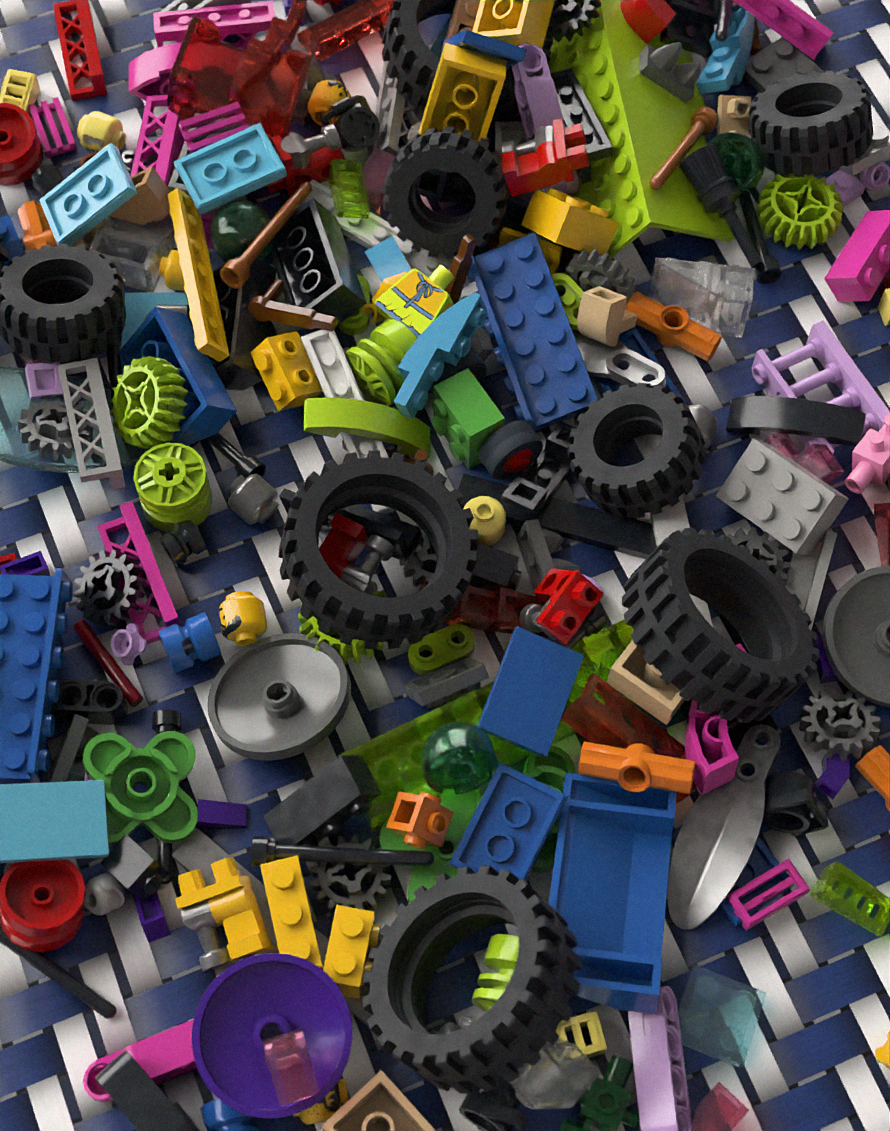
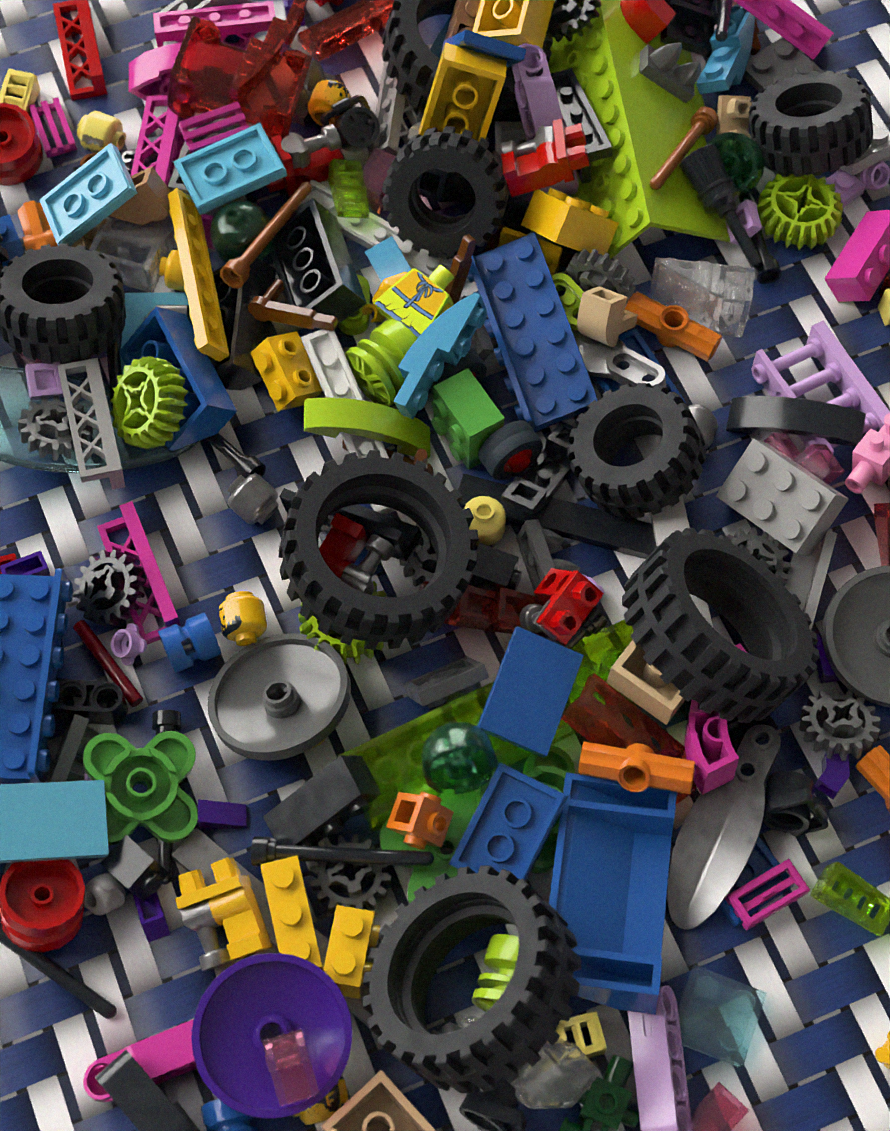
black cone [31,164,64,196] -> none
lime wheel [133,442,213,533] -> none
black wheel [159,520,207,567] -> none
lime plate [408,624,475,675] -> none
none -> lavender plate [726,199,762,245]

